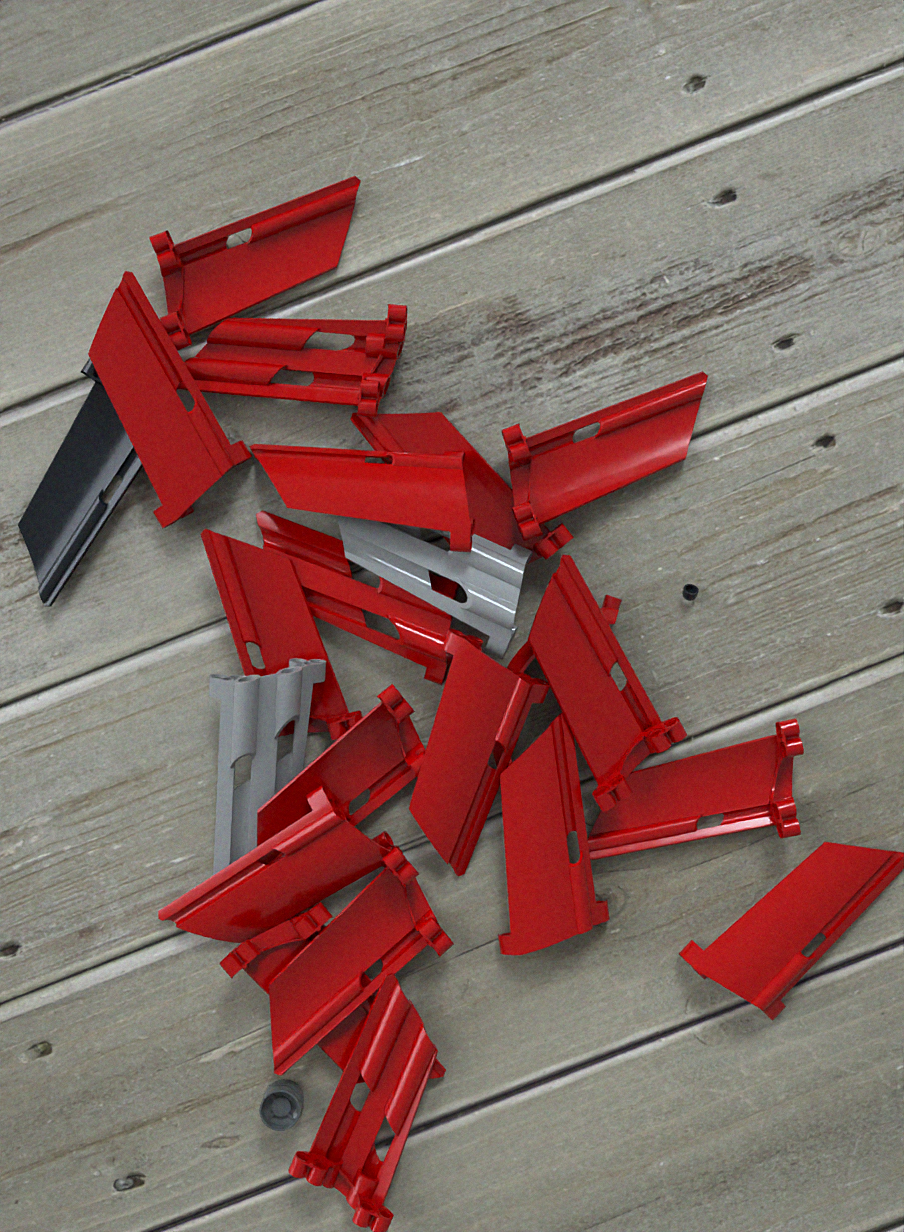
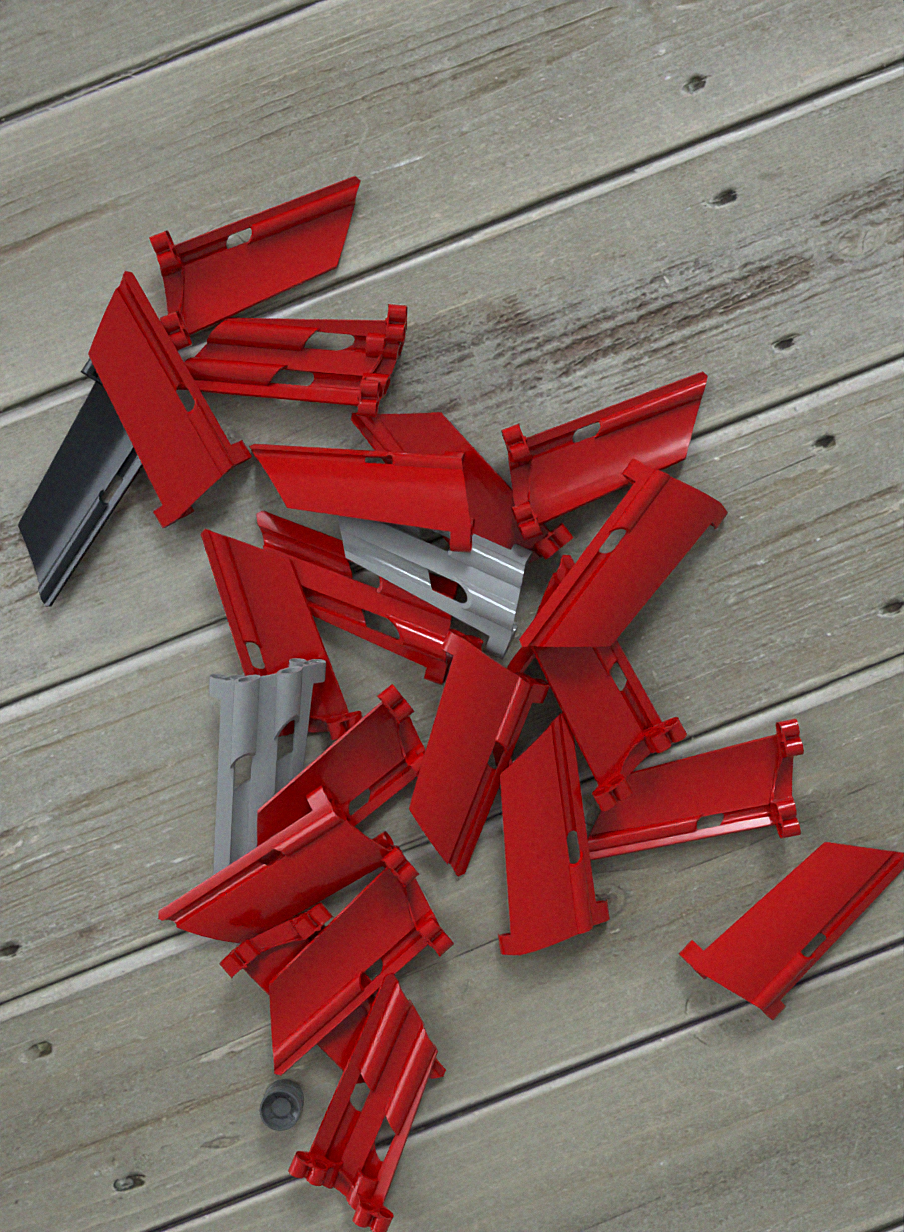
black hinge [682,584,699,601] -> none
none -> red panel [519,458,728,647]

